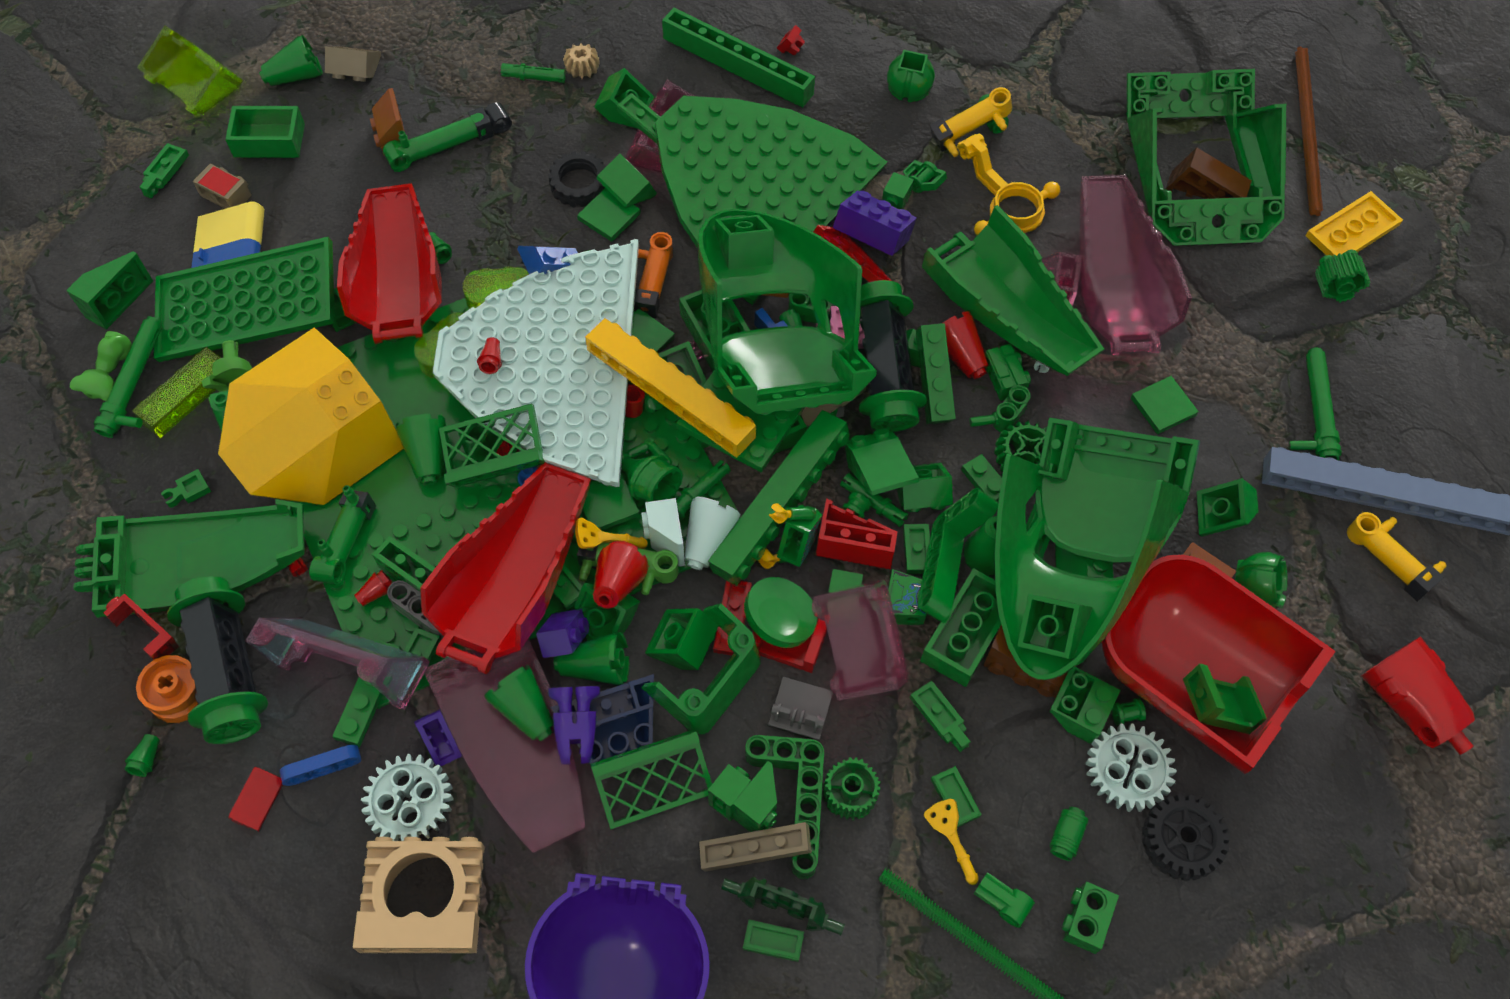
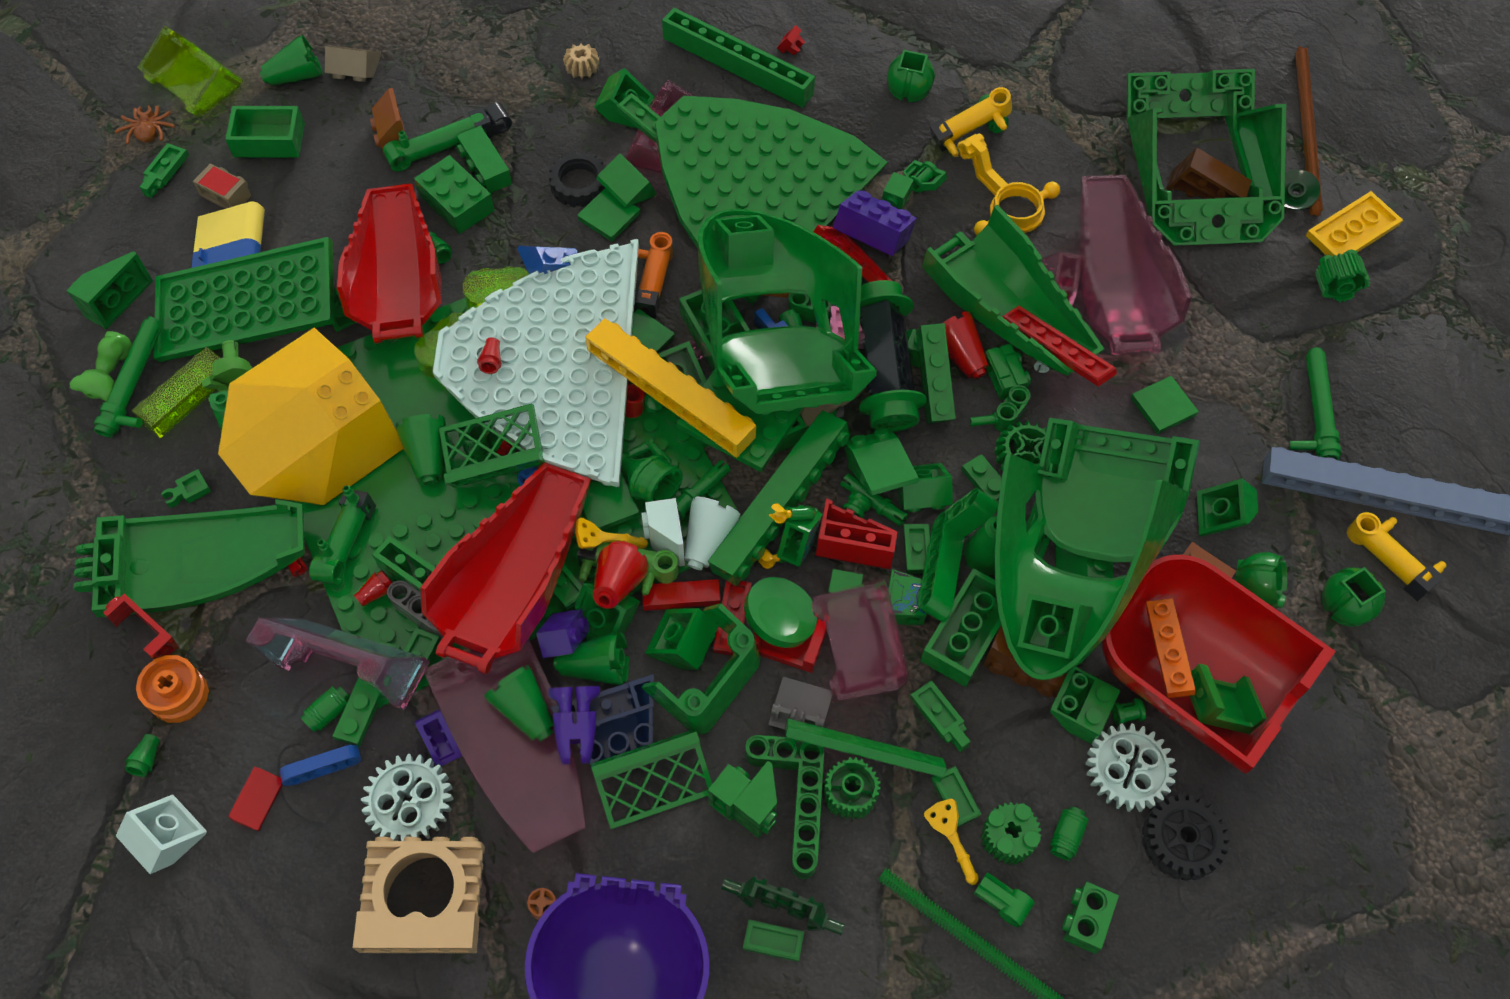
brick [167,576,268,744] -> none
green pin [501,63,566,83] -> none
dark tan plate [699,822,812,872] -> none
red torso [1360,636,1475,755] -> none
none -> dark orange animal [115,105,175,144]
none -> light aqua slope [116,795,207,874]
none -> green head [300,686,350,733]
none -> green brick [414,155,494,235]
none -> green brick [456,125,512,193]
none -> dark orange wheel [527,888,556,920]
none -> red tile [643,579,720,611]
none -> green tile [785,718,947,777]
none -> green brick [980,802,1041,866]
none -> red tile [1002,306,1117,387]
none -> orange plate [1146,598,1195,698]
none -> dark green dish [1284,169,1320,210]
none -> green piece [1321,567,1385,627]

